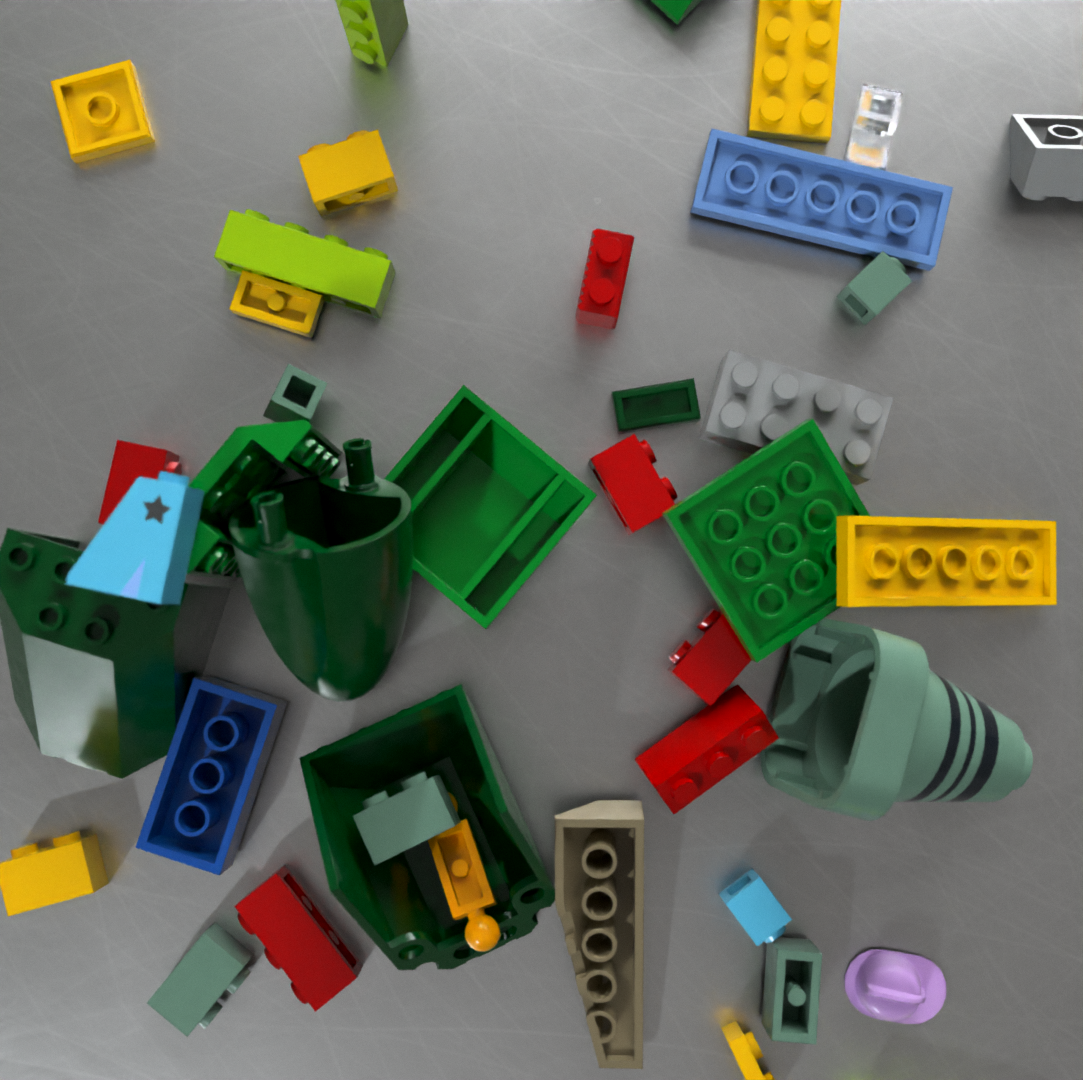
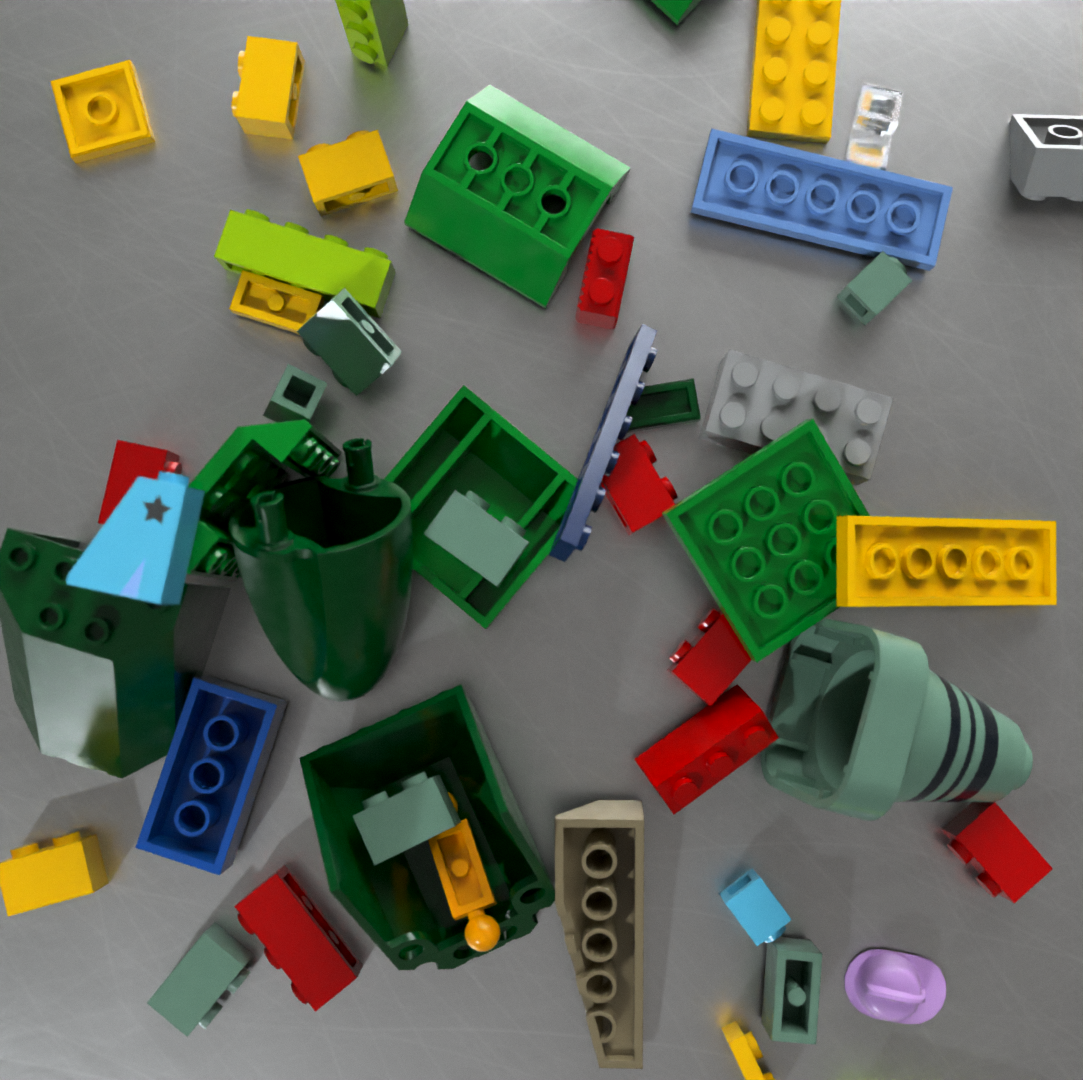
none -> yellow brick [231,36,305,140]
none -> sand green brick [297,287,402,396]
none -> green slope [404,85,631,308]
none -> sand green brick [424,490,529,588]
none -> dark blue plate [549,324,658,562]
none -> red brick [942,802,1053,903]

